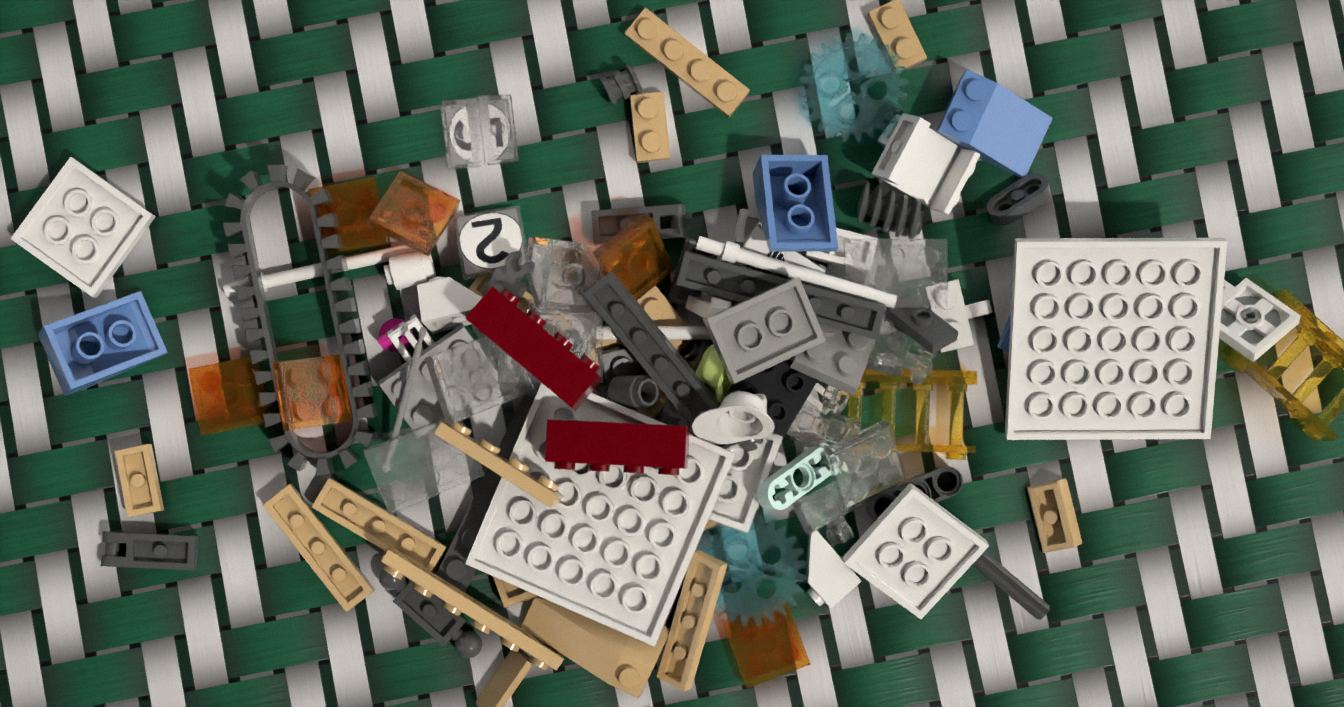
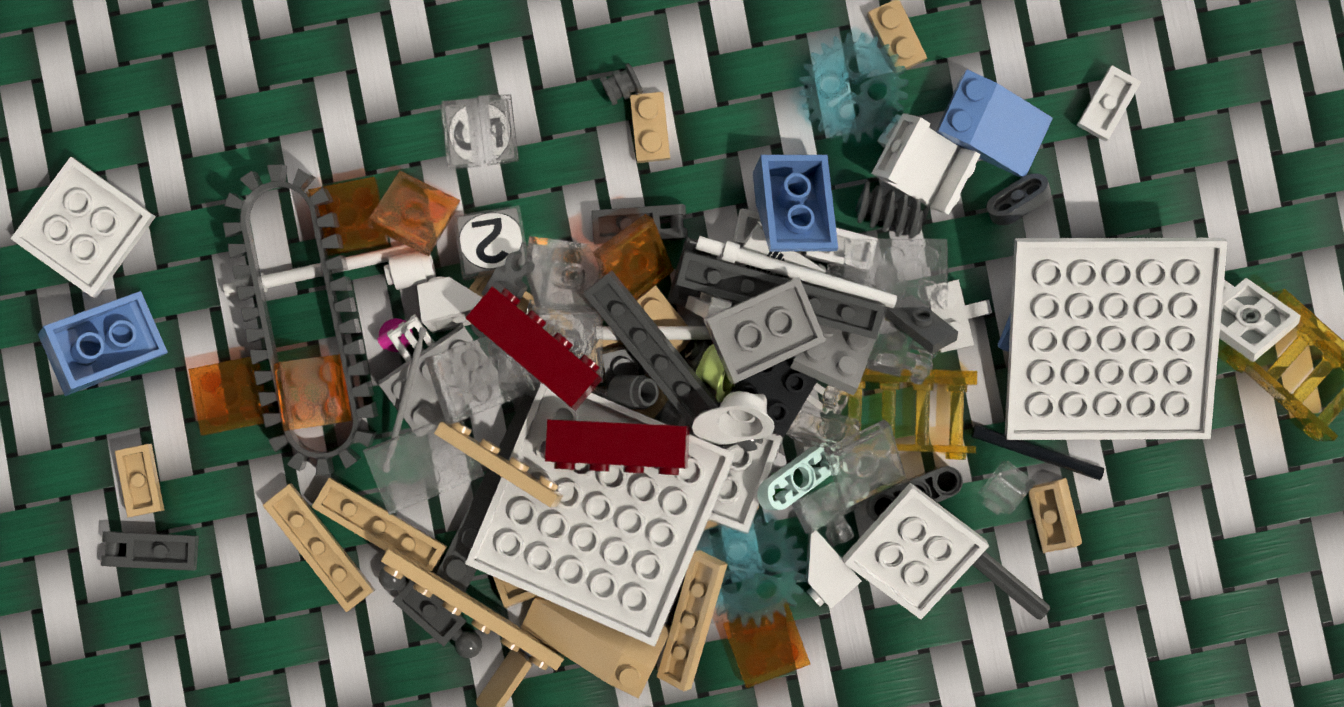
tan plate [624,7,750,118] -> none
none -> black bar [971,424,1104,481]
none -> clear brick [978,461,1036,515]
none -> white plate [1077,65,1141,142]

